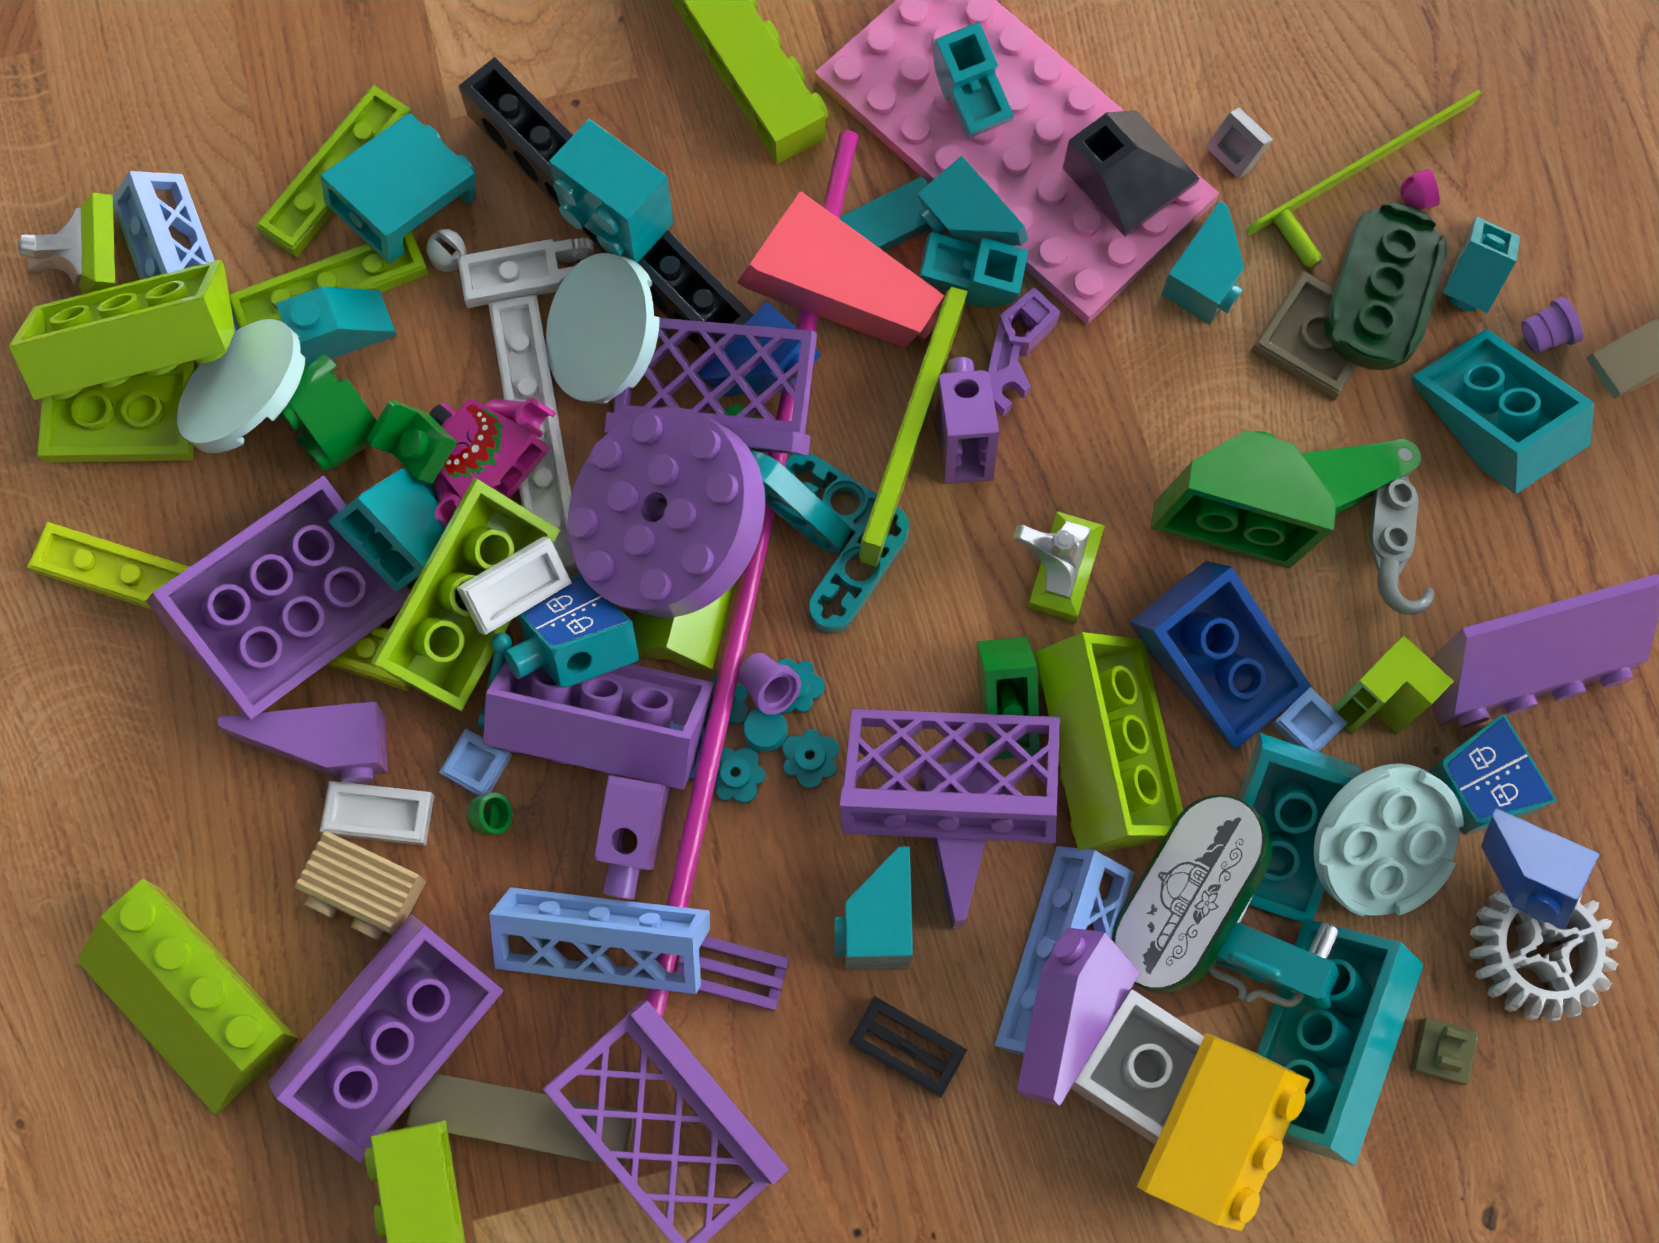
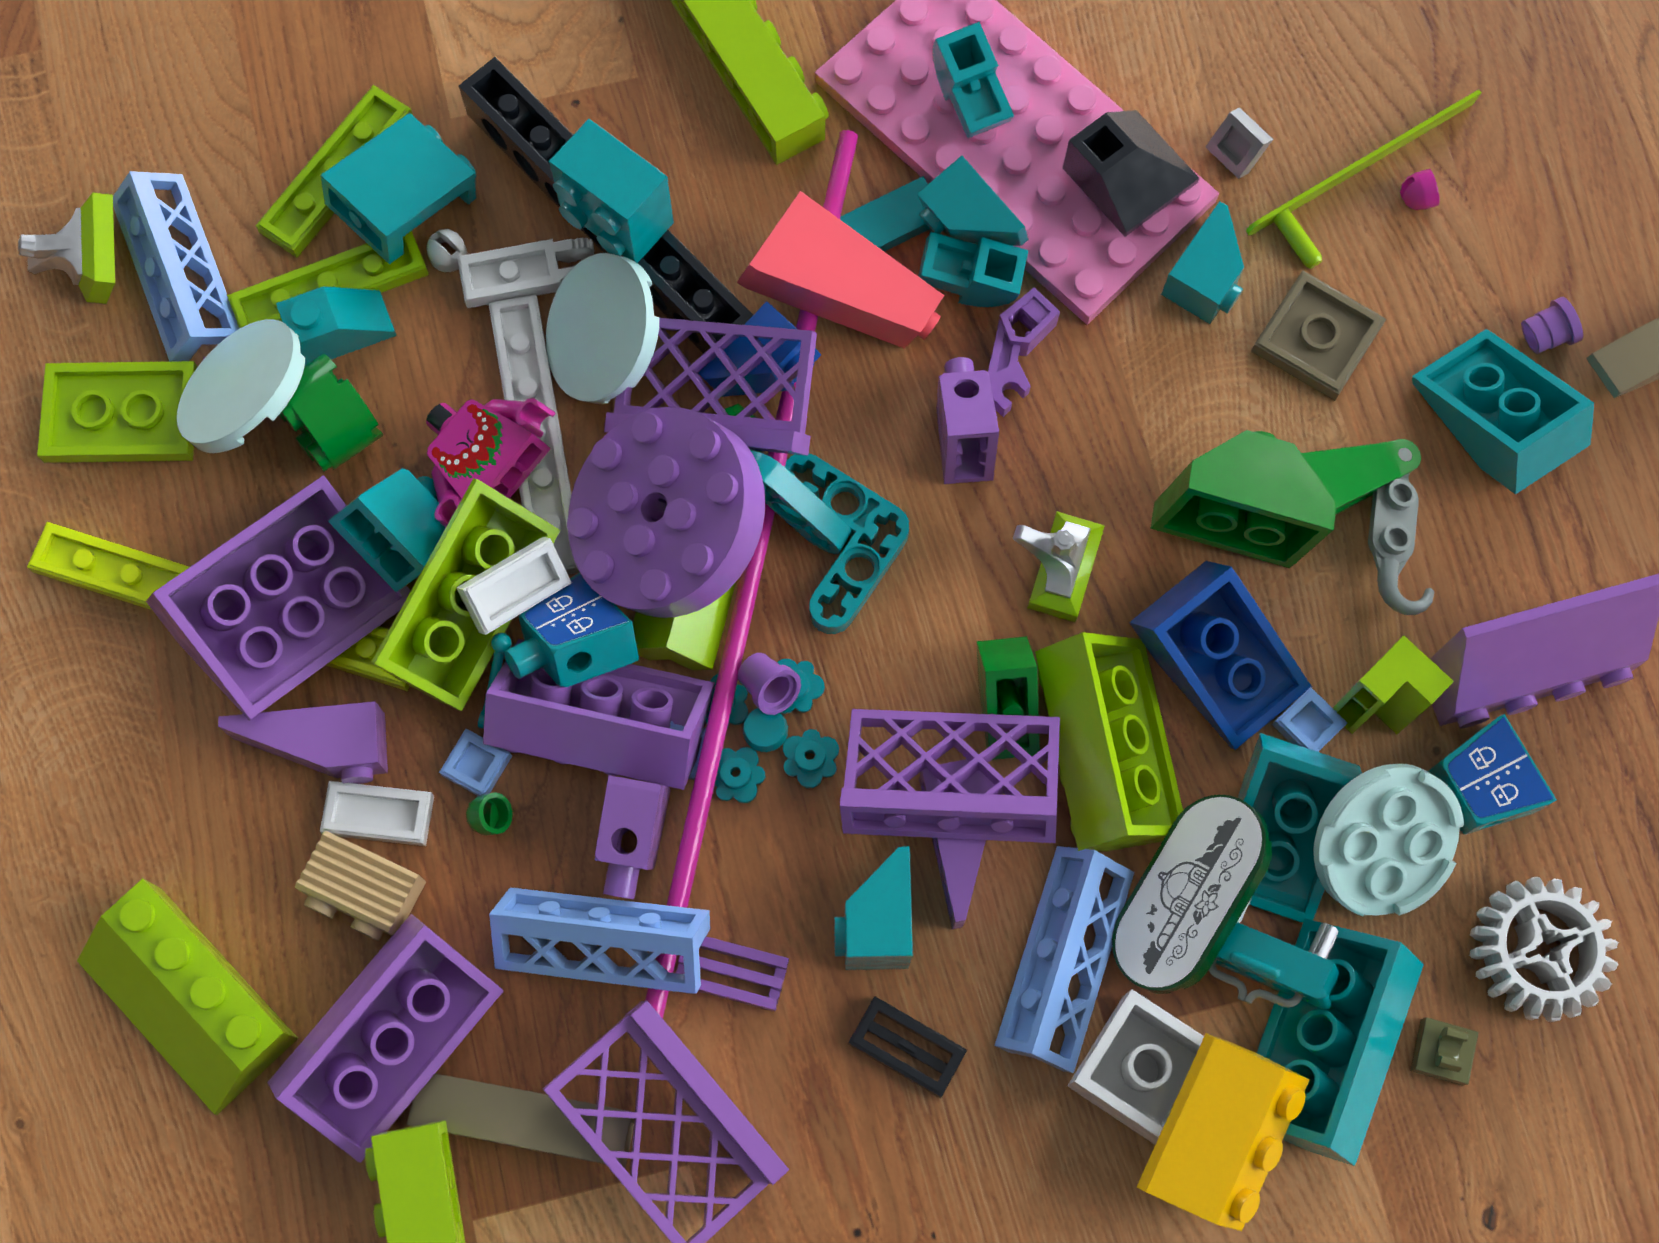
lime slope [8,259,235,400] -> none
green bracket [366,400,457,484] -> none
lime tile [859,287,968,567] -> none
medium lavender slope [1017,928,1140,1106] -> none
dark green tile [1324,203,1447,370] -> none
teal slope [1443,217,1520,313] -> none
slope [1481,808,1600,930] -> none

